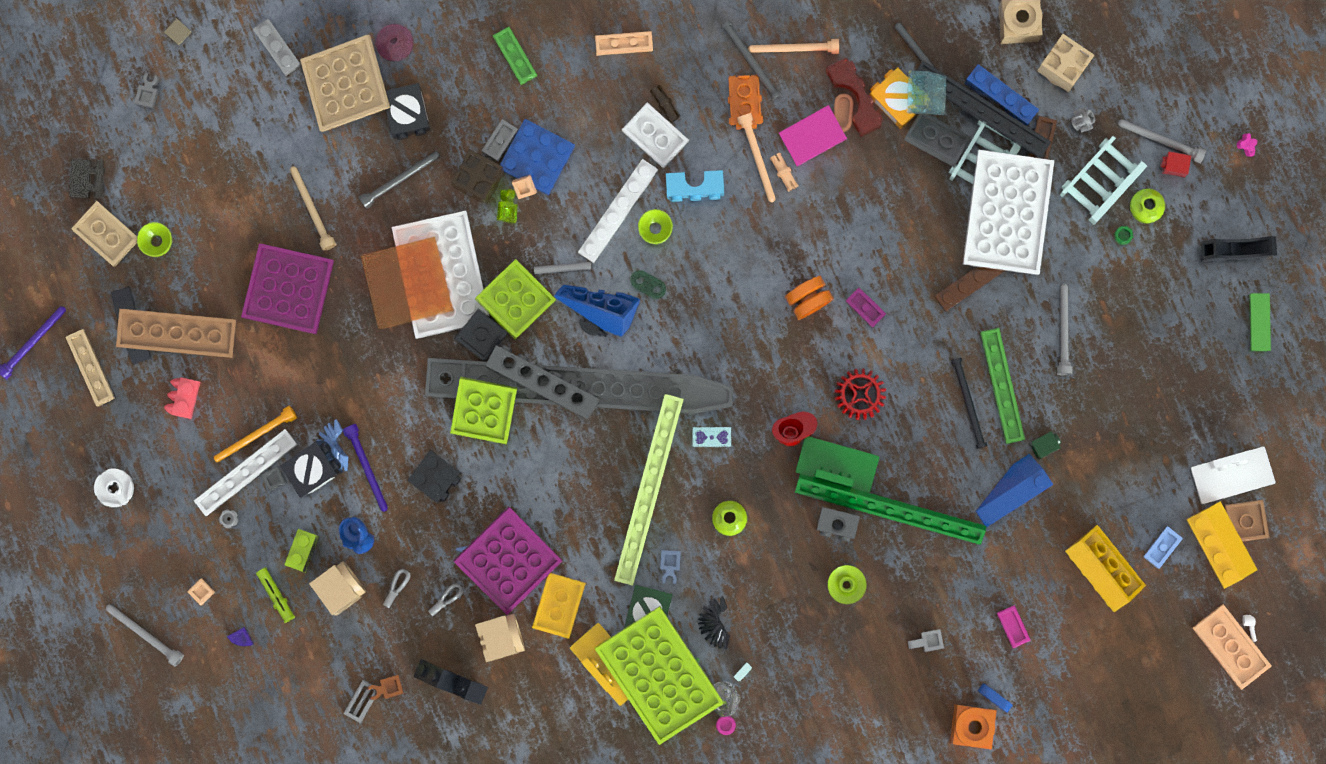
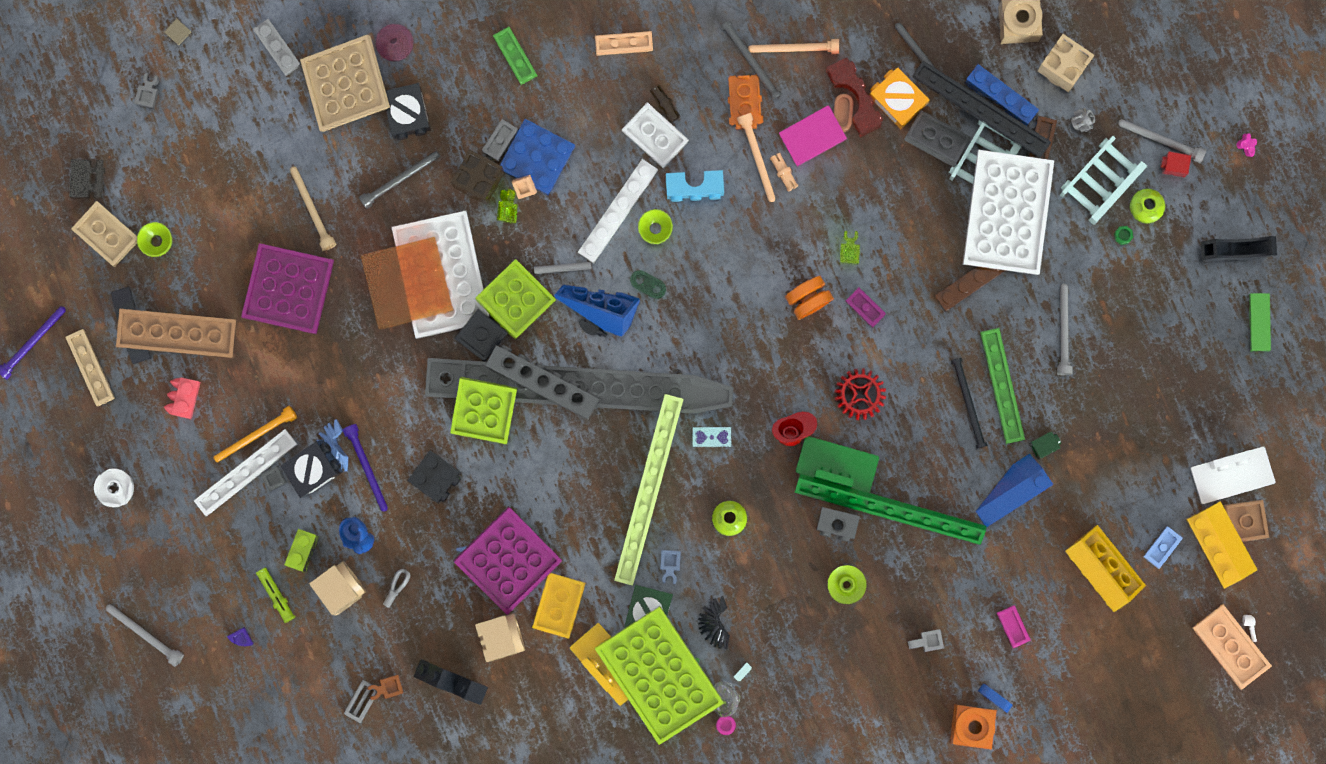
light nougat tile [187,578,215,606] -> none
light grey plate [219,509,238,528] -> none
light grey piece [428,583,463,616] -> none
clear light blue slope [907,71,946,115] -> none
none -> clear neon green plate [839,231,860,265]

